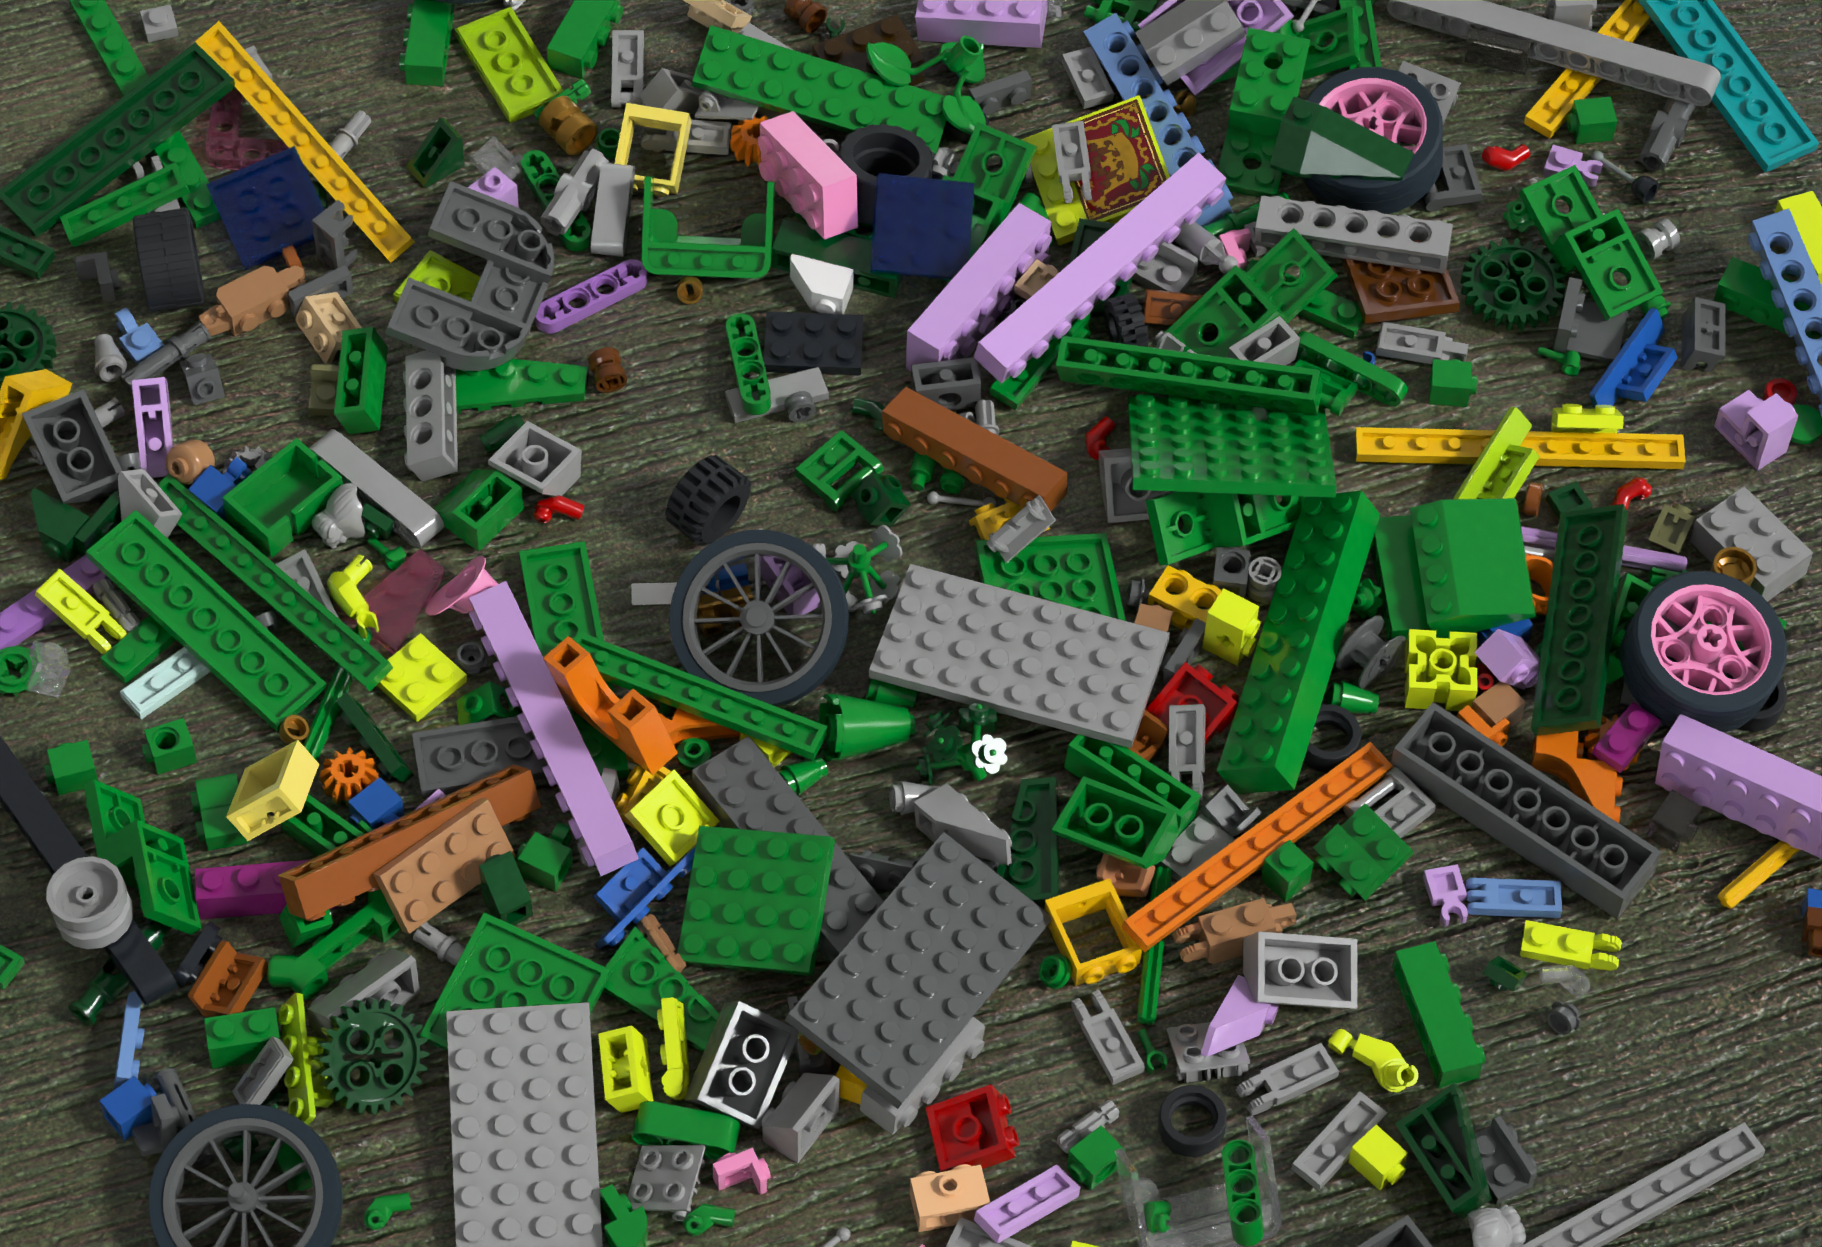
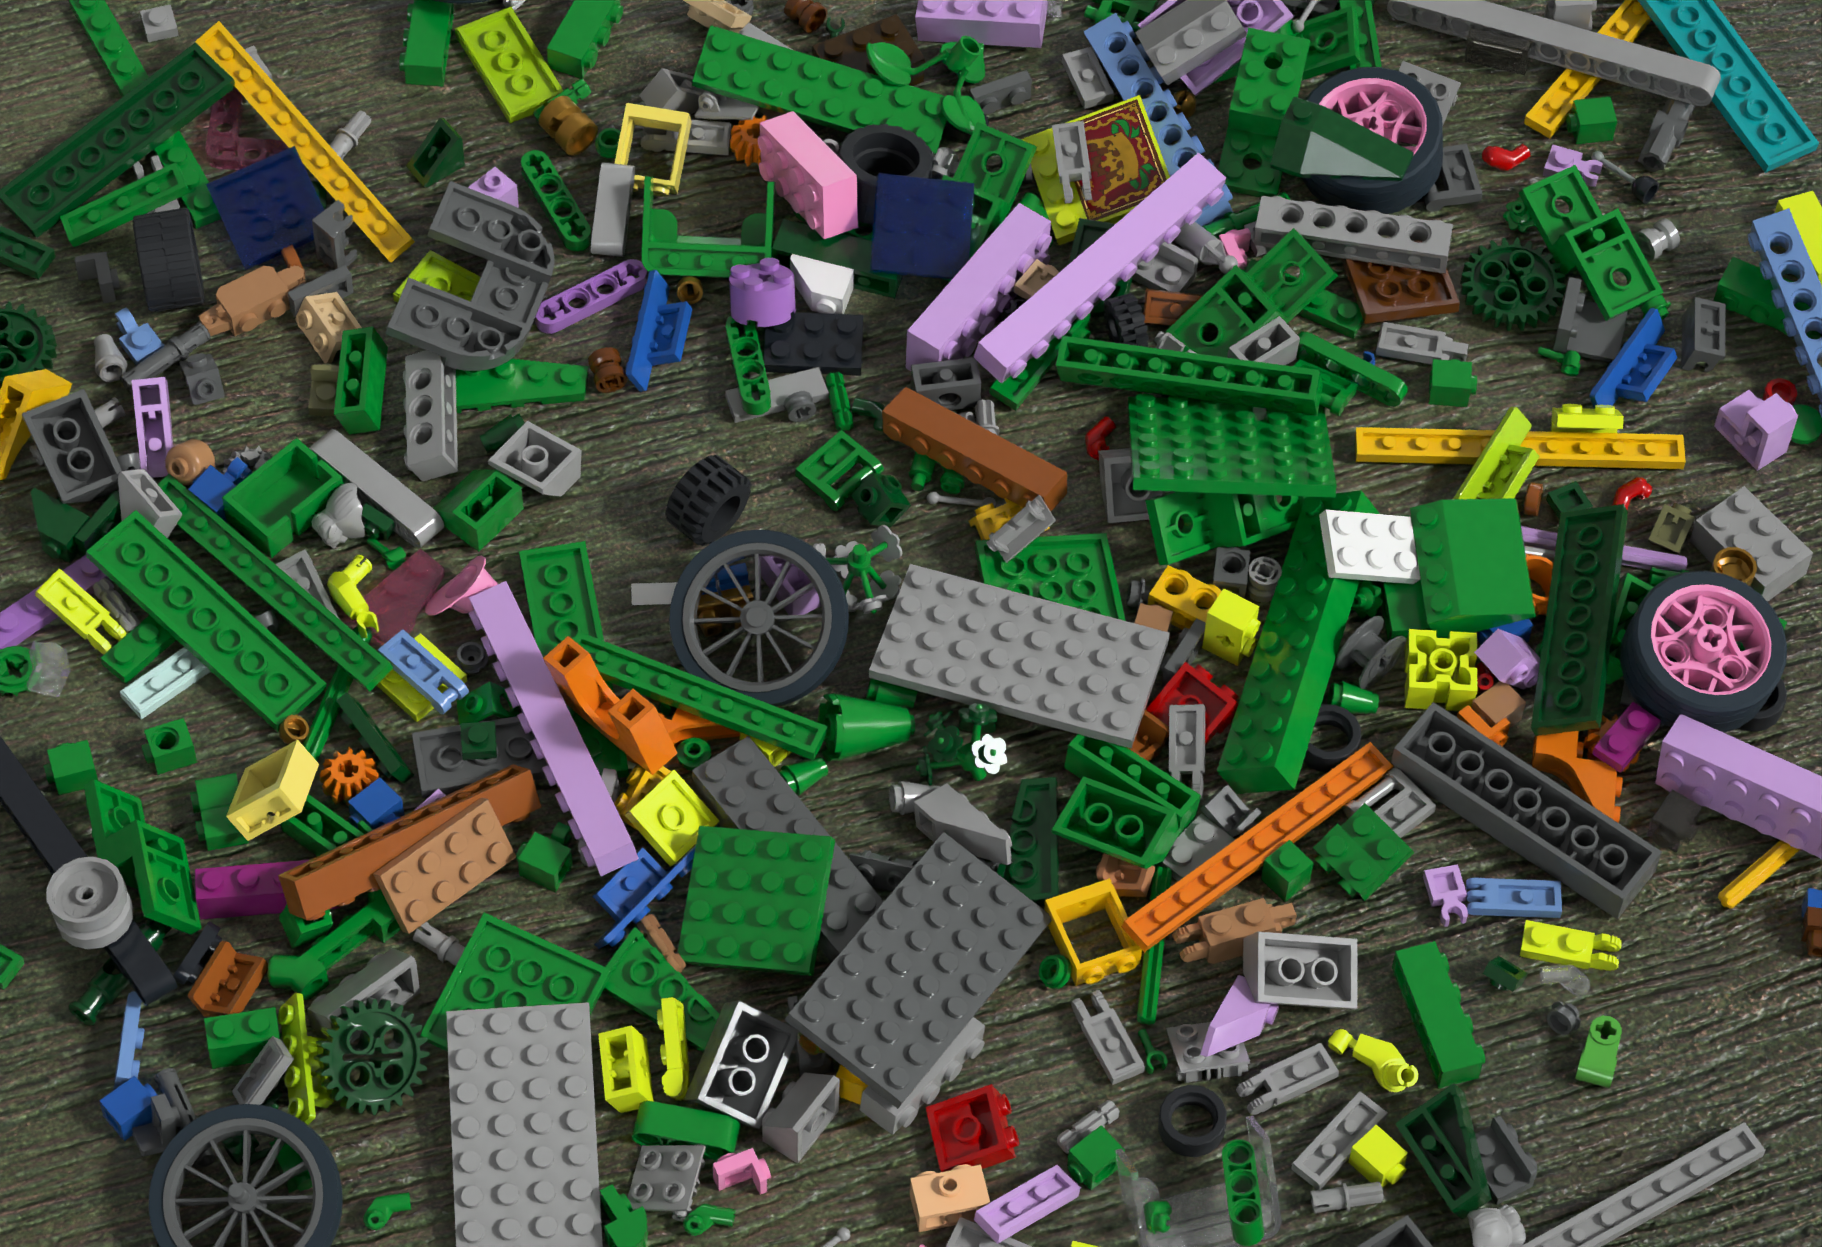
clear bracket [470,136,523,180] -> none
dark green slope [479,851,533,926] -> none
red arm [533,495,584,523] -> none
light grey piece [540,149,609,236] -> none
light grey plate [611,30,644,108] -> none
none -> medium blue plate [378,629,469,714]
none -> dark green plate [460,721,497,760]
none -> blue bracket [626,270,692,392]
none -> medium lavender brick [729,258,796,327]
none -> green axle [826,372,854,431]
none -> light grey axle [1310,1182,1384,1214]
none -> white plate [1319,510,1421,584]
none -> bright green piece [1575,1015,1622,1088]

